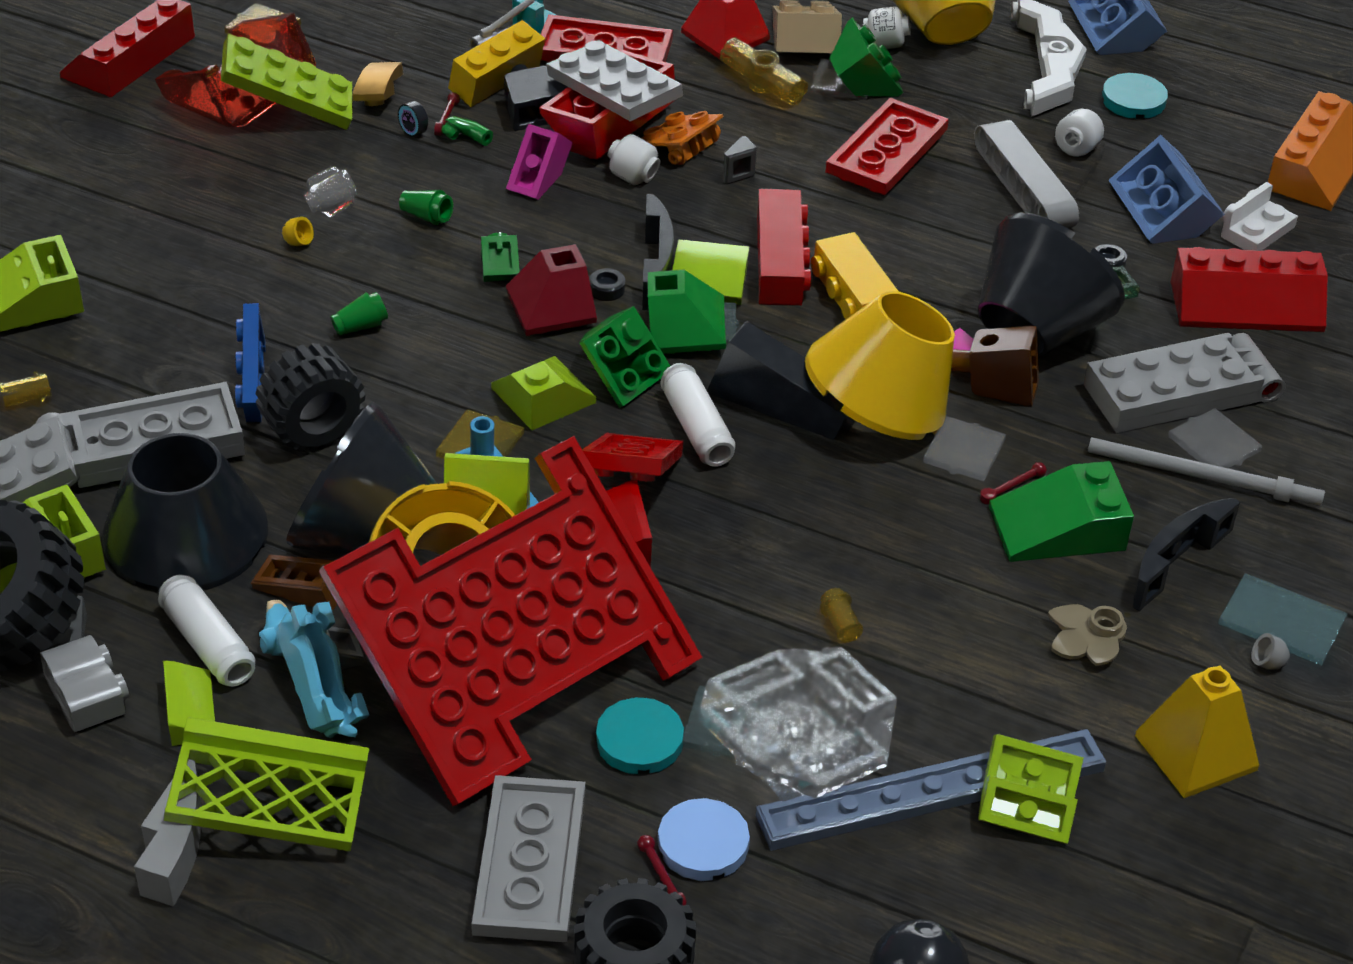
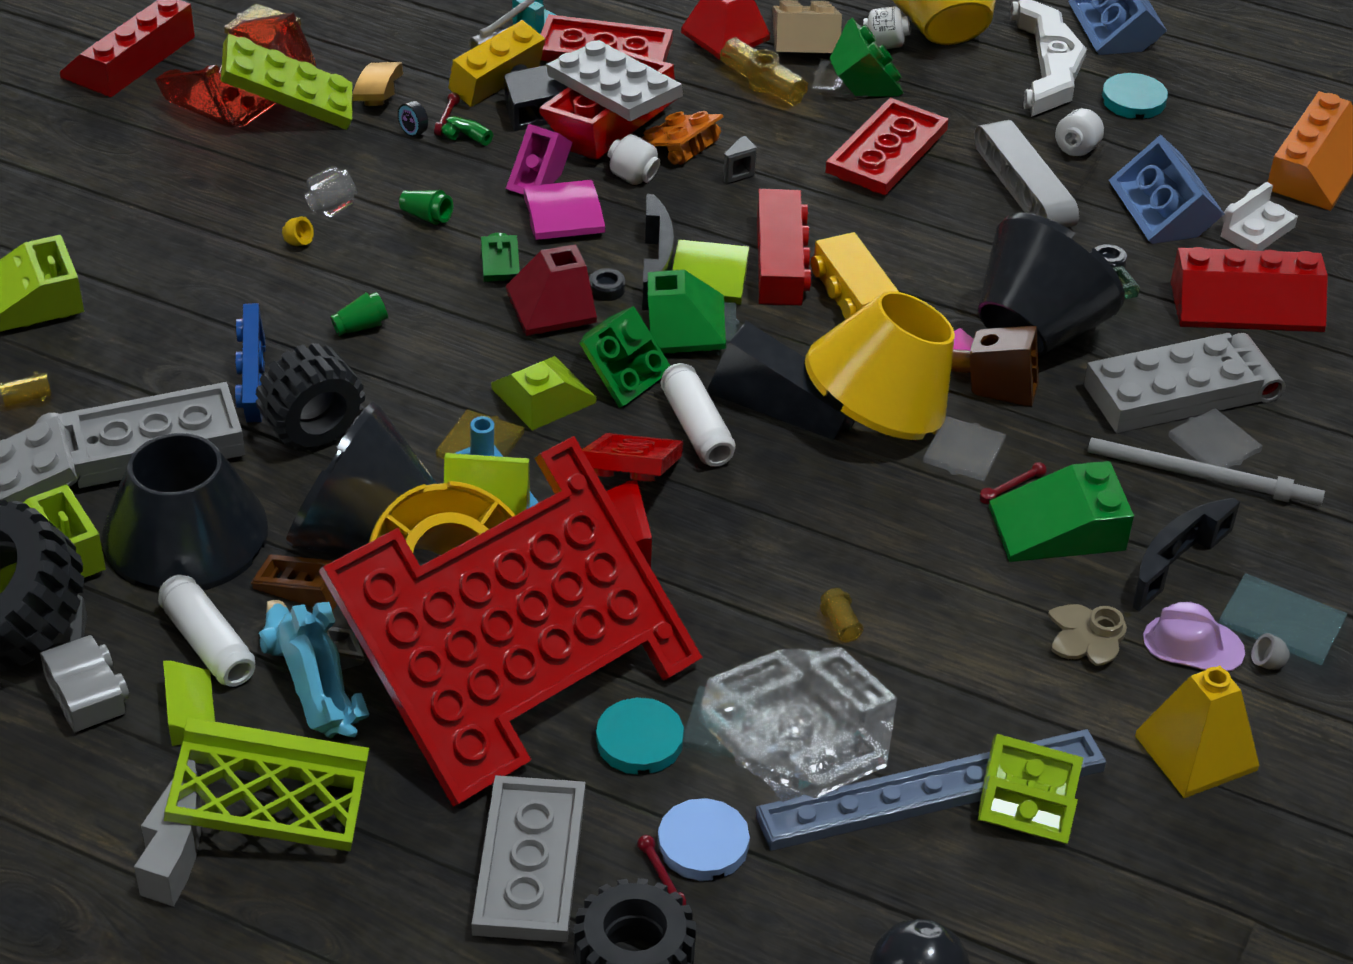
none -> dark pink slope [523,180,605,240]
none -> lavender piece [1143,602,1245,672]

